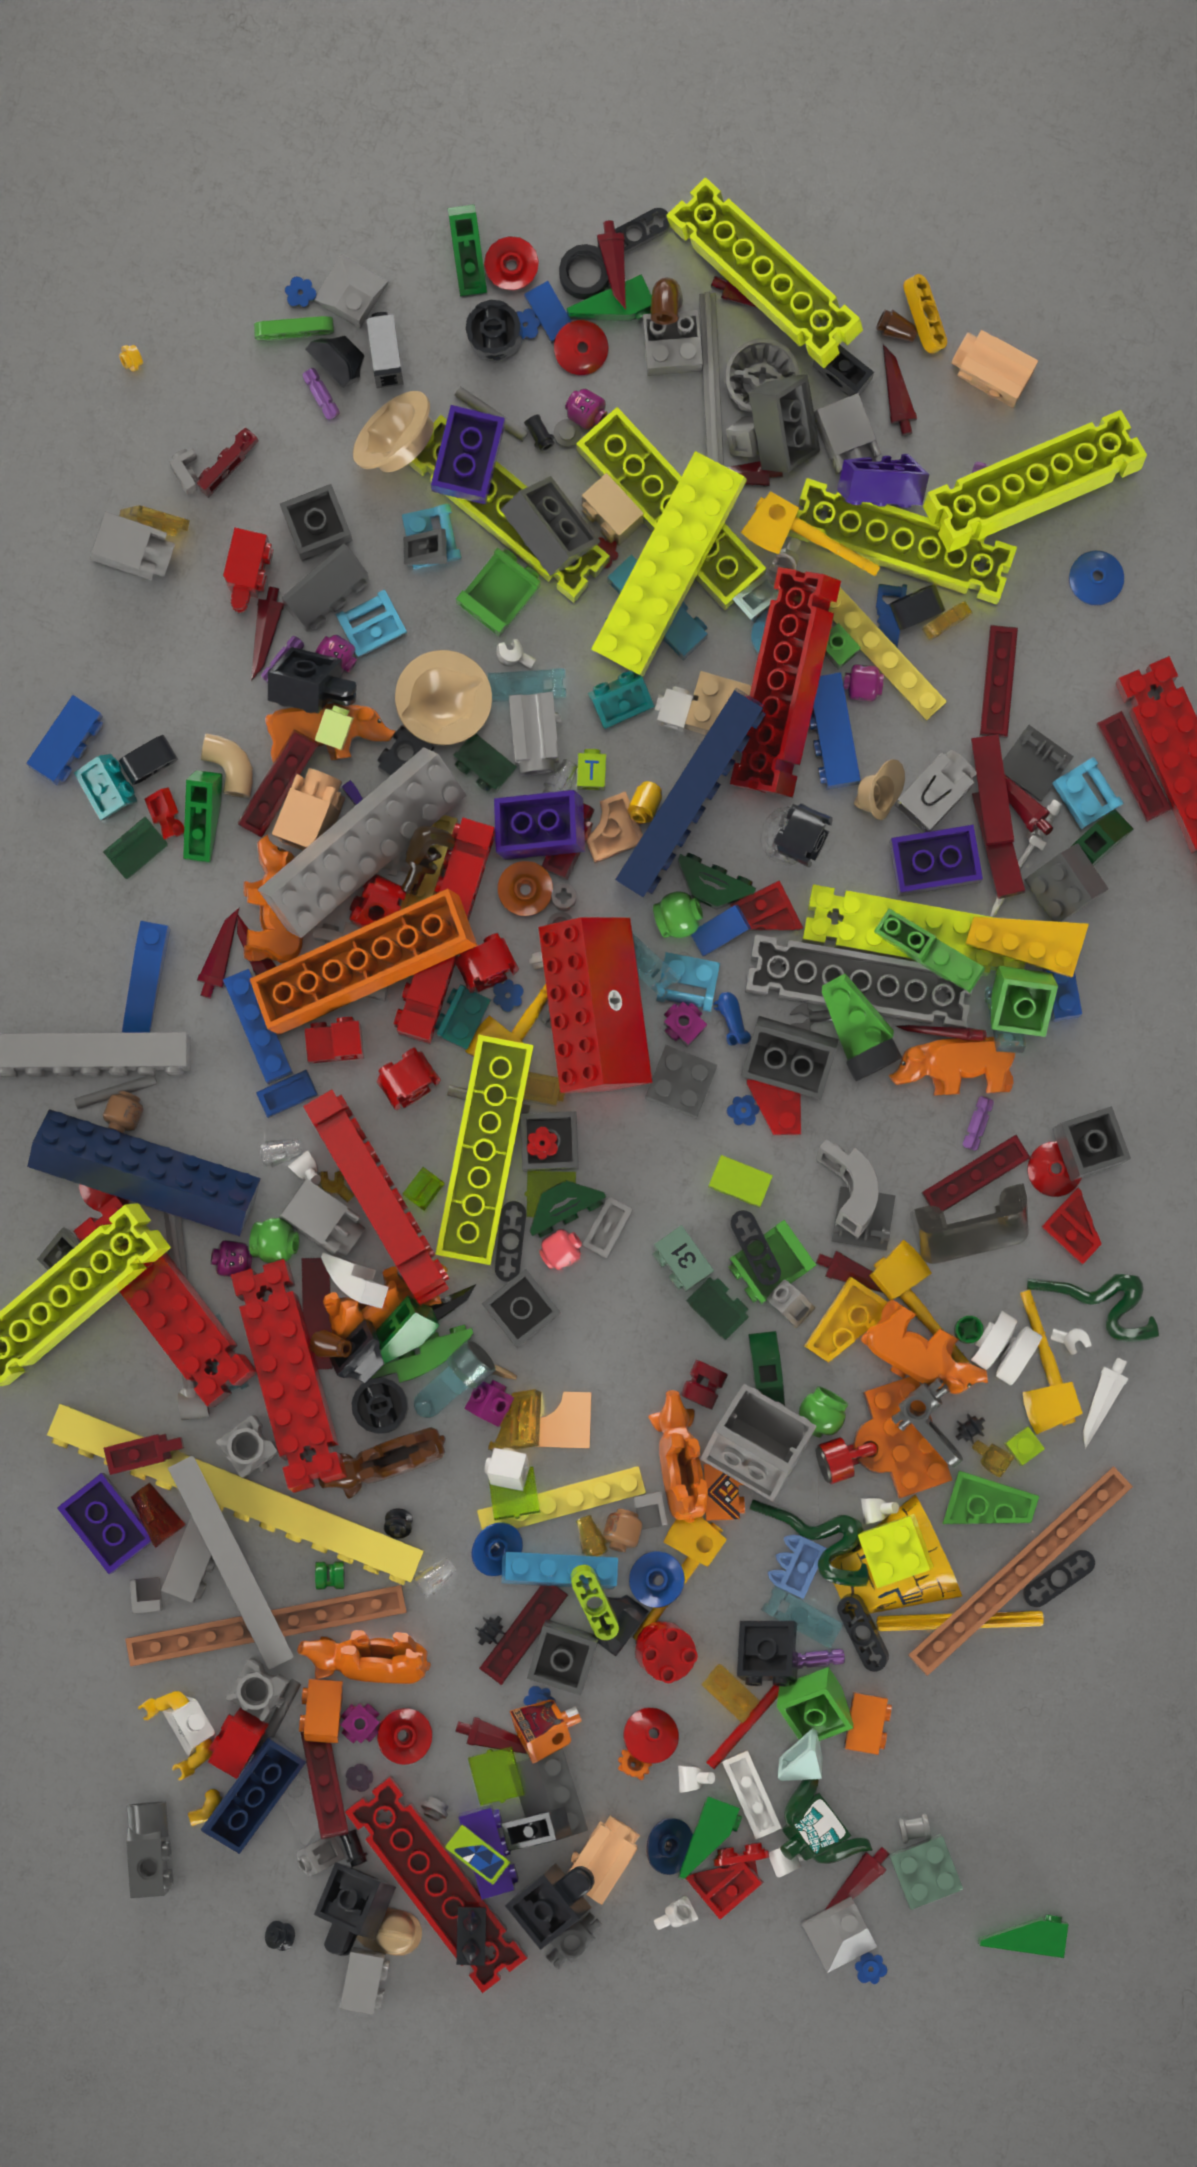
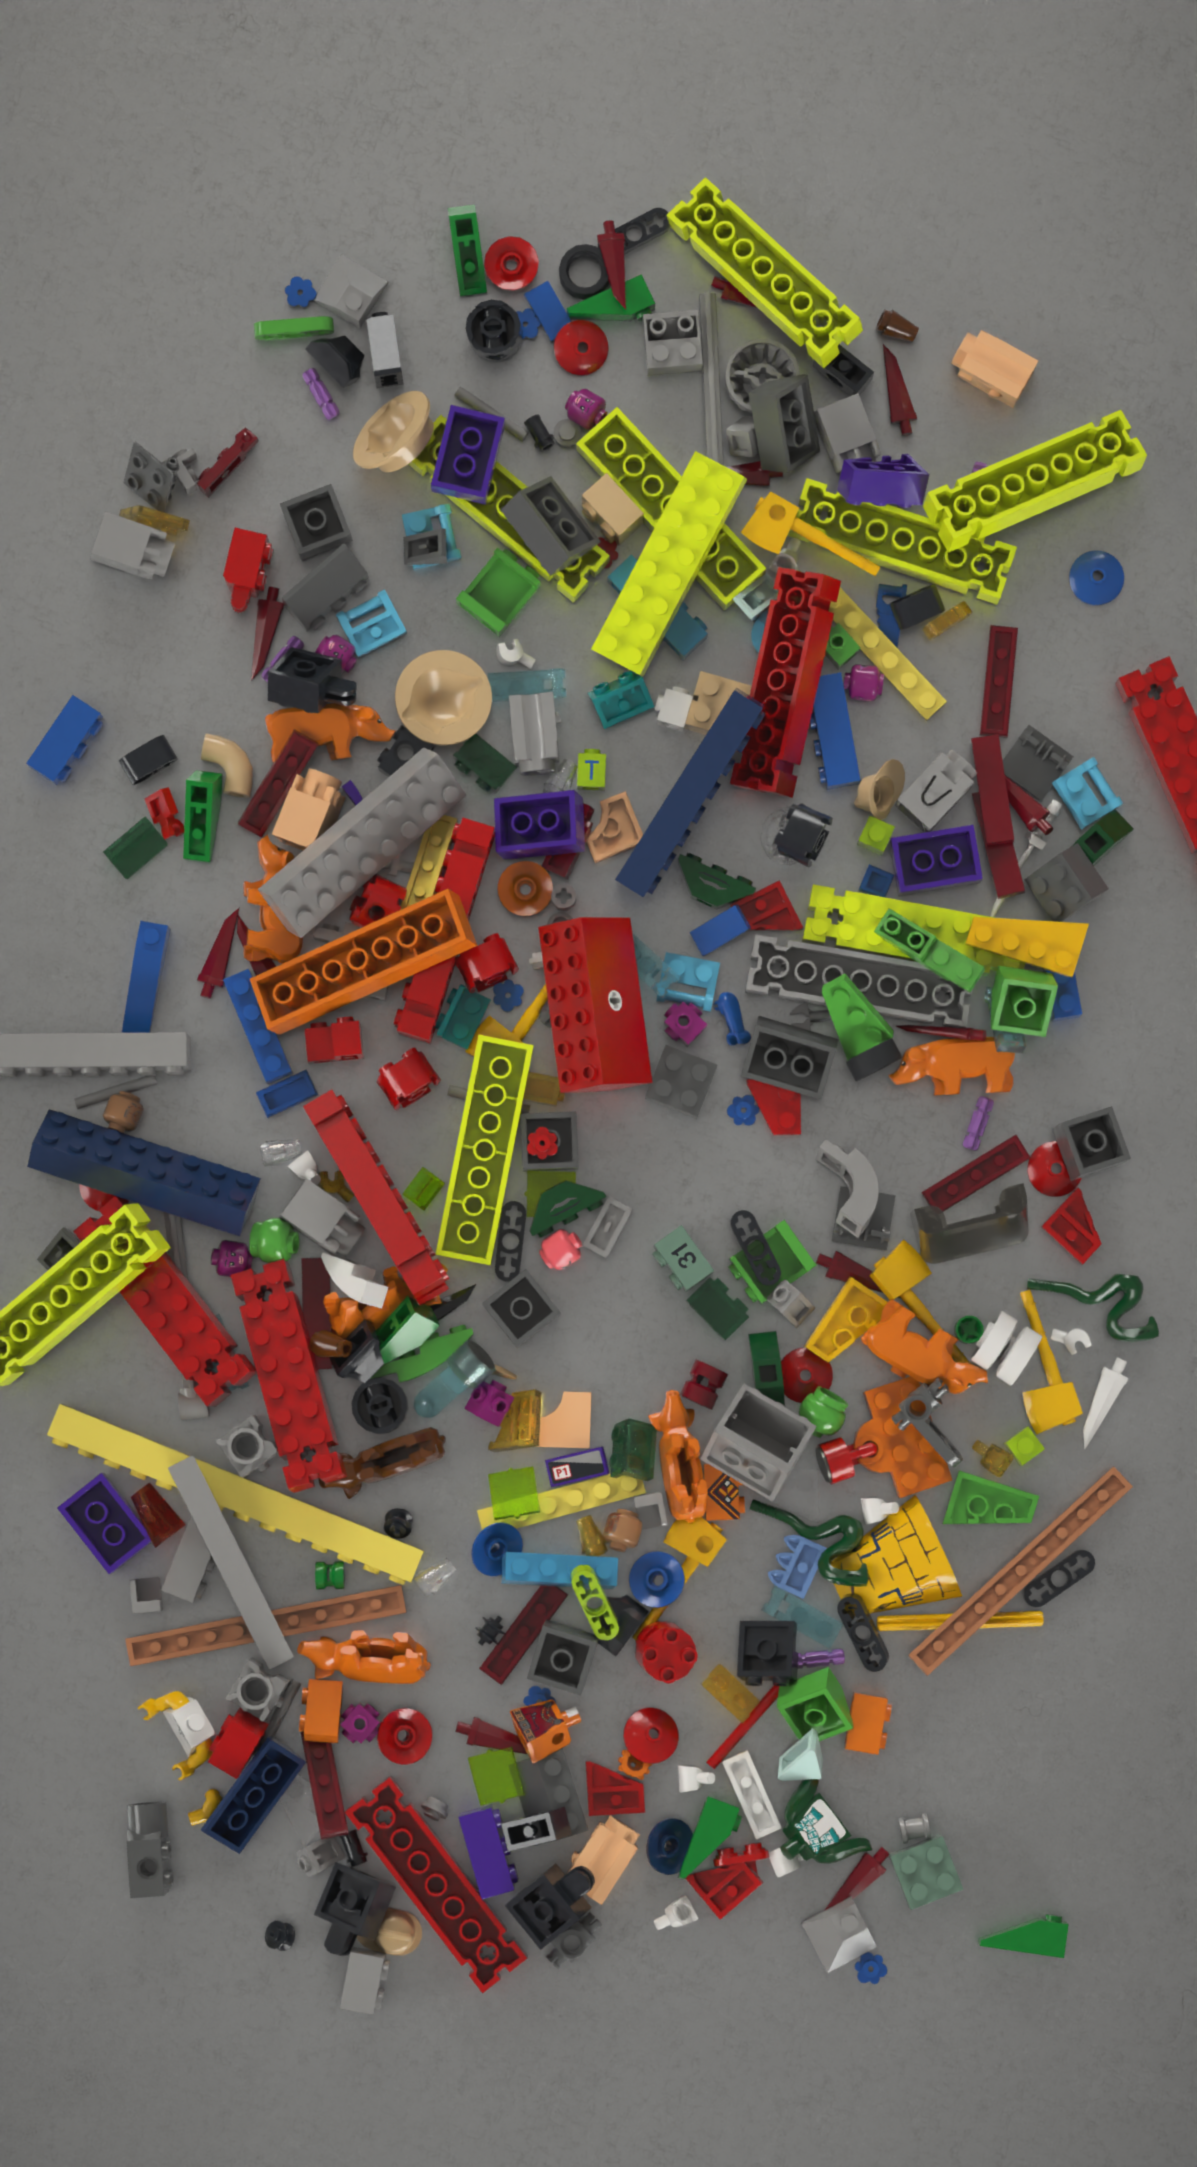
teal bracket [74,754,137,820] -> none
dark red hinge [103,1434,185,1475] -> none
yellow plate [119,345,143,372] -> none
yellowish green brick [315,705,354,750] -> none
clear purple plate [345,1764,373,1792] -> none
dark brown piece [401,826,455,895] -> none
slope [445,1825,510,1885] -> none
black tile [456,1906,486,1966] -> none
white brick [485,1448,530,1491] -> none
yellow brick [627,781,662,824] -> none
reddish brown cylinder [651,277,683,325] -> none
bright green piece [653,891,703,938] -> none
lime panel [708,1155,773,1208] -> none
neon yellow brick [858,1514,934,1588] -> none
yellow beam [903,274,947,354] -> none
black wheel [955,1414,985,1444] -> none
dark red tile [1096,711,1172,822] -> none
none -> dark grey hinge [123,441,180,515]
none -> slope [545,1446,610,1488]
none -> red wing [586,1761,645,1816]
none -> clear green bracket [609,1418,657,1481]
none -> red dish [781,1348,833,1403]
none -> lime brick [857,816,895,856]
none -> blue tile [858,864,894,897]

